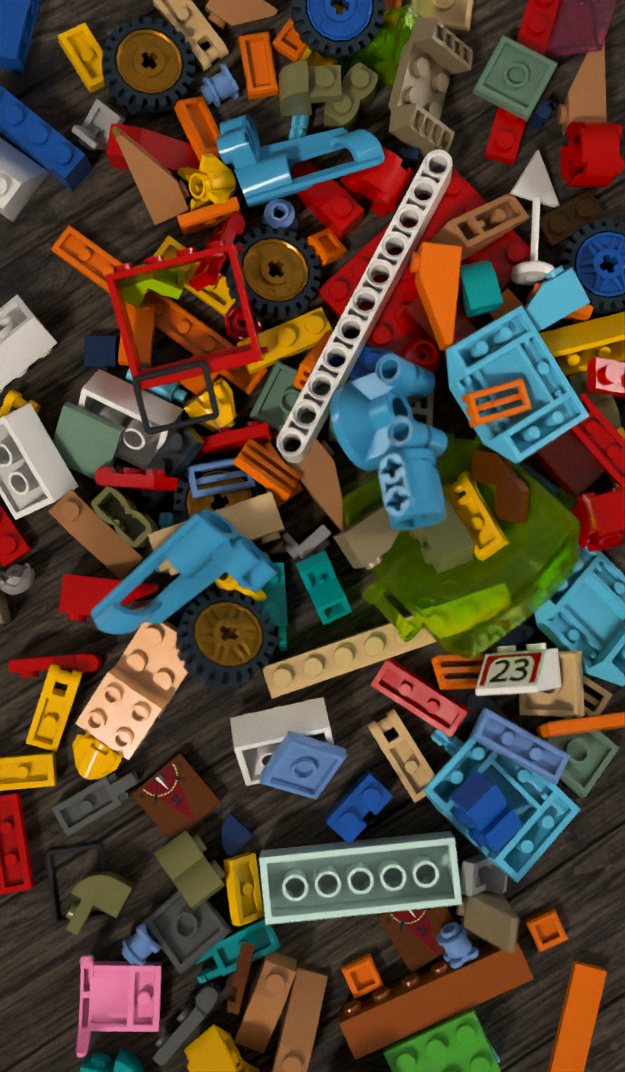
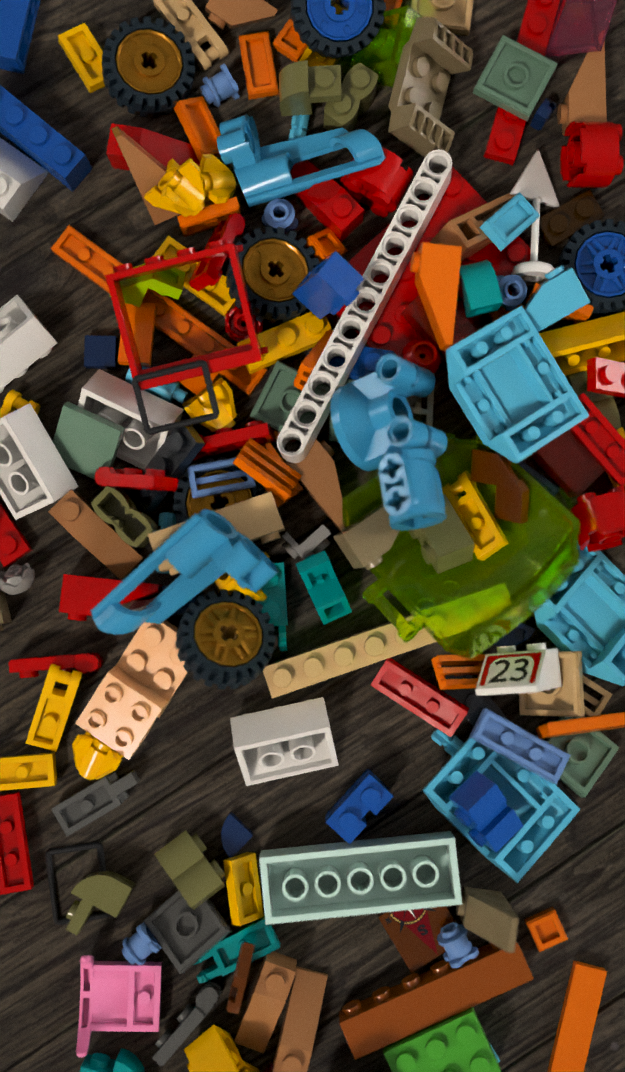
light grey bracket [71,98,126,151] -> none
reddish brown tile [131,752,222,842] -> none
medium blue tile [259,731,347,800] -> none
orange tile [341,953,384,999] -> none
tan plate [367,709,435,803] -> none
dark blue tile [391,148,419,171] -> none
light grey bracket [459,854,508,897] -> none
orange tile [461,378,532,428] -> none
none -> yellow brick [144,158,206,217]
none -> blue brick [292,251,364,319]
none -> medium azure tile [479,192,540,251]
none -> medium blue brick [496,274,527,311]

